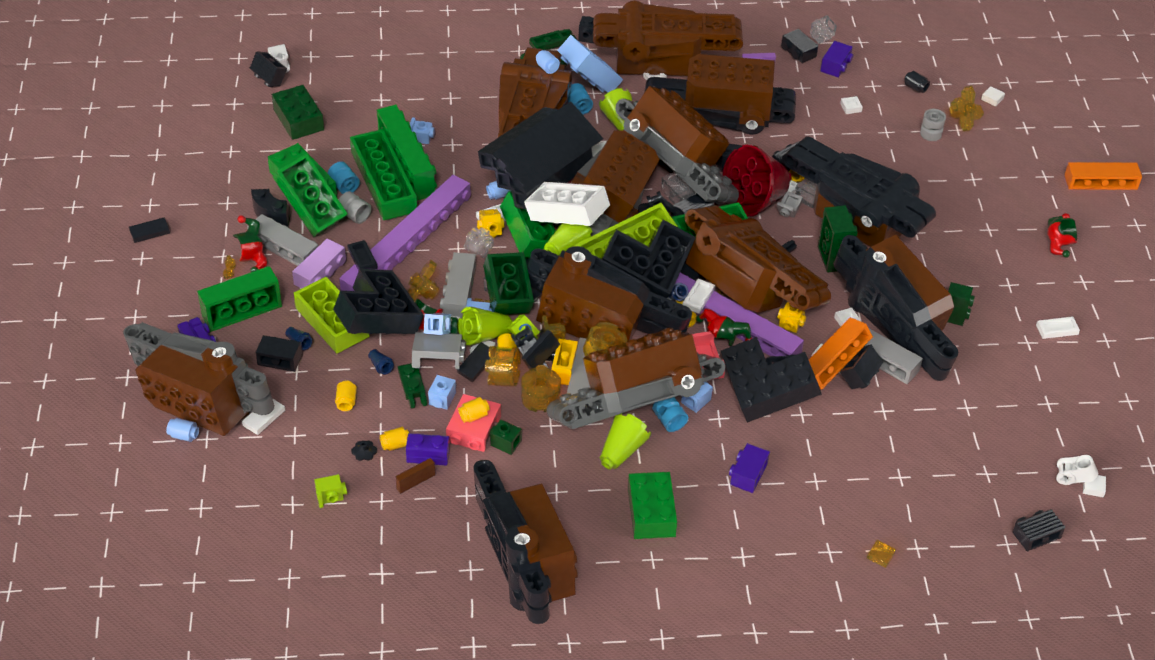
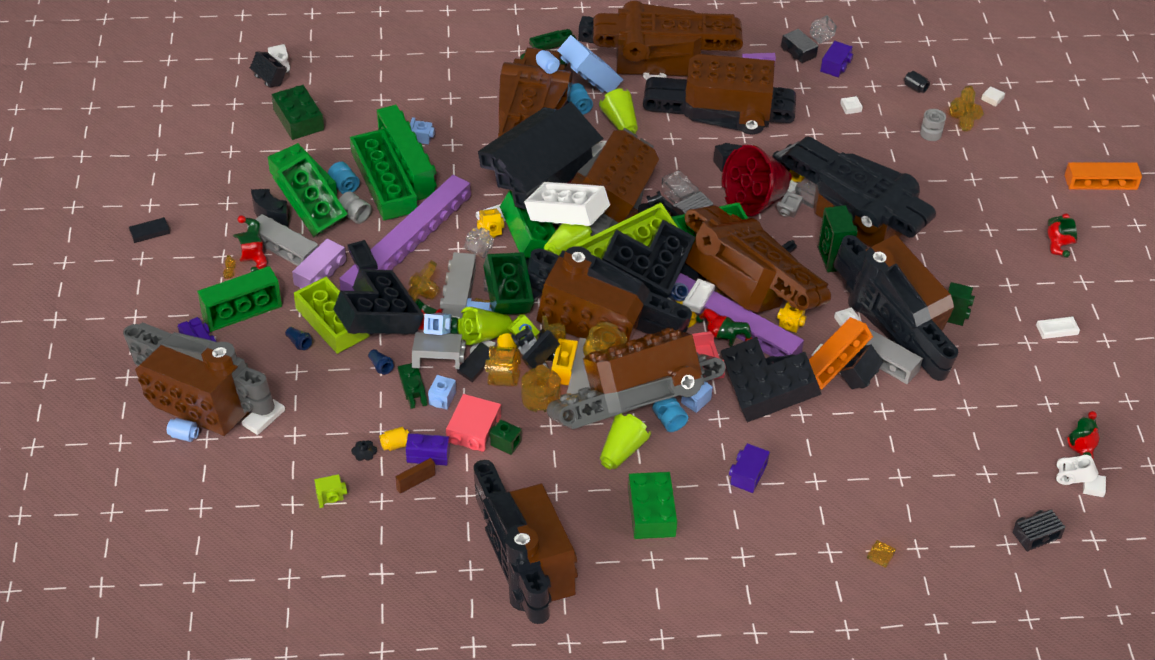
black brick [255,335,302,372] -> none
yellow brick [335,381,357,411] -> none
yellow brick [458,397,490,423] -> none
light blue brick [486,181,512,200] -> none
piece [615,86,739,205] -> none
none -> piece [1067,411,1100,459]

